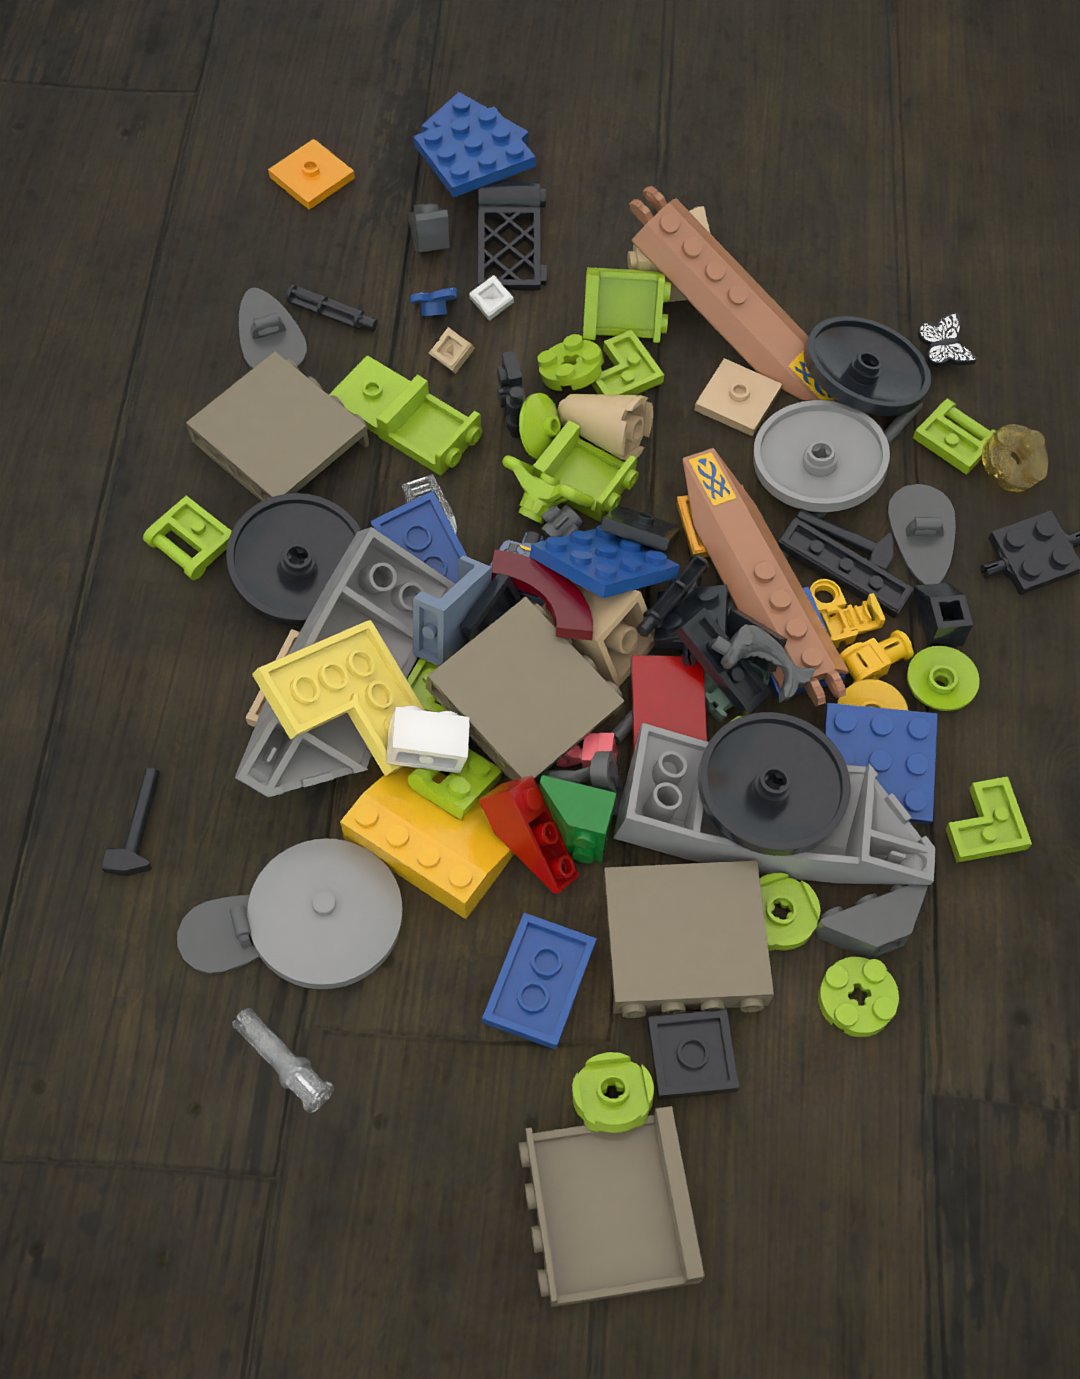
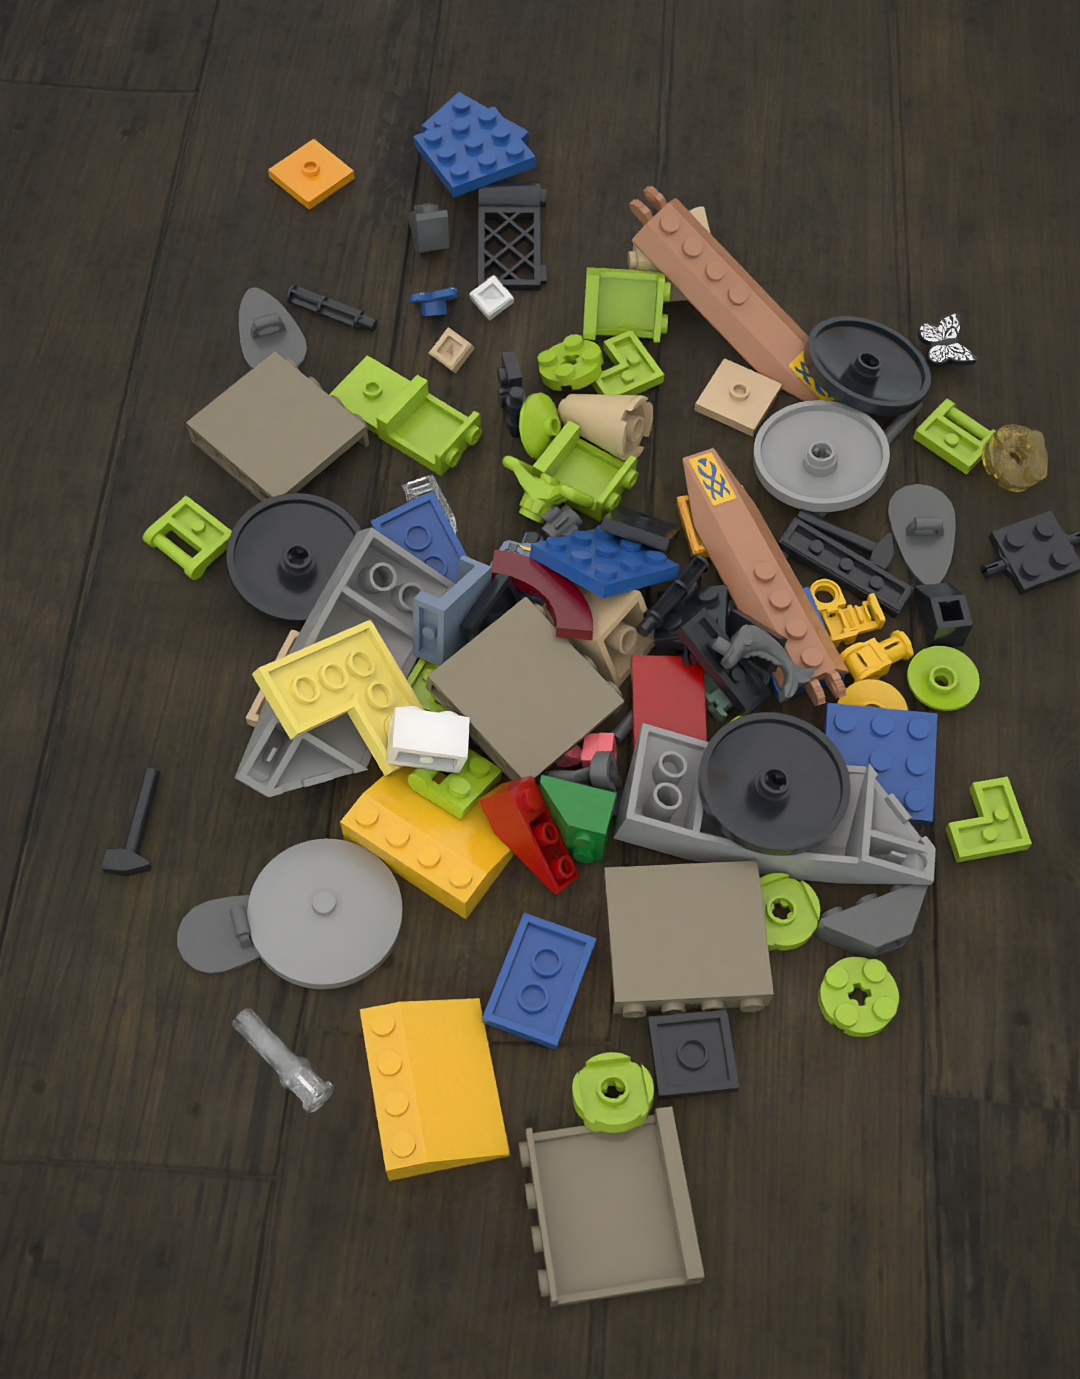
none -> yellow slope [360,998,510,1181]

